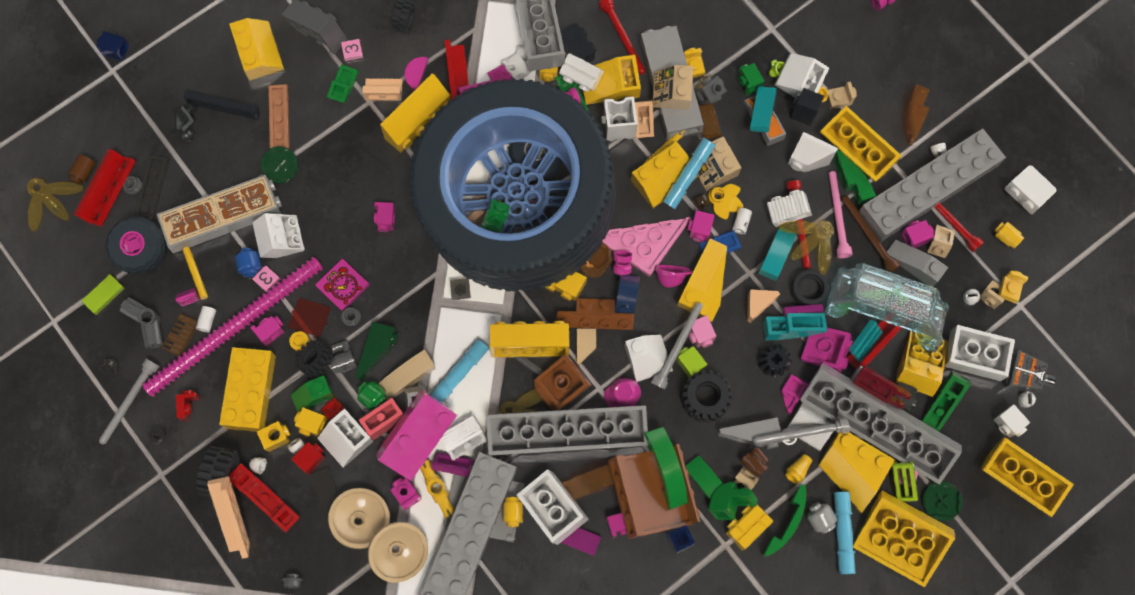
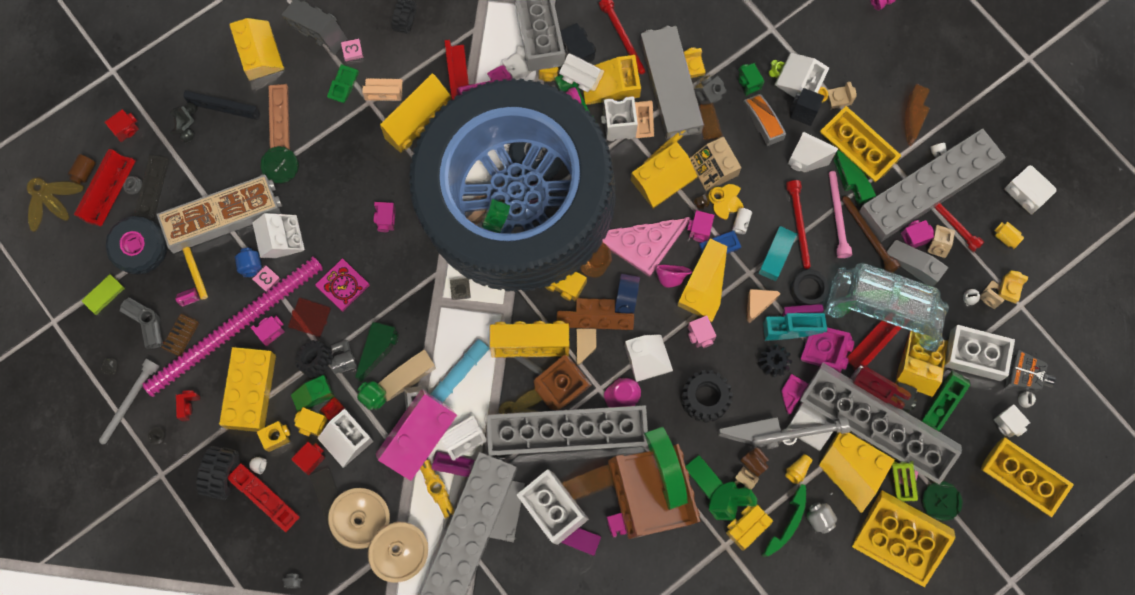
clear blue brick [96,31,129,61] -> none
white piece [196,306,216,333] -> none
light nougat fence [208,477,250,559] -> none
white hinge [287,438,305,455] -> none
yellow tile [289,331,310,352] -> none
dark grey plate [341,307,361,326] -> none
coral brick [359,398,403,441] -> none
dark pink brick [391,478,422,511] -> none
dark pink tile [404,57,429,91] -> none
yellow brick [503,497,523,527] -> none
dark pink wheel [613,250,632,275] -> none
light grey piece [651,302,703,389] -> none
tan slope [653,65,693,110] -> none
medium azure piece [663,137,716,209] -> none
clear blue brick [667,525,696,554] -> none
lime brick [676,346,708,378] -> none
teal tile [750,87,777,132] -> none
white brick [767,190,812,227] -> none
clear yellow plant [779,221,834,275] -> none
medium azure piece [834,492,856,574] -> none
teal tile [849,319,883,362] -> none
none -> red brick [105,109,139,142]

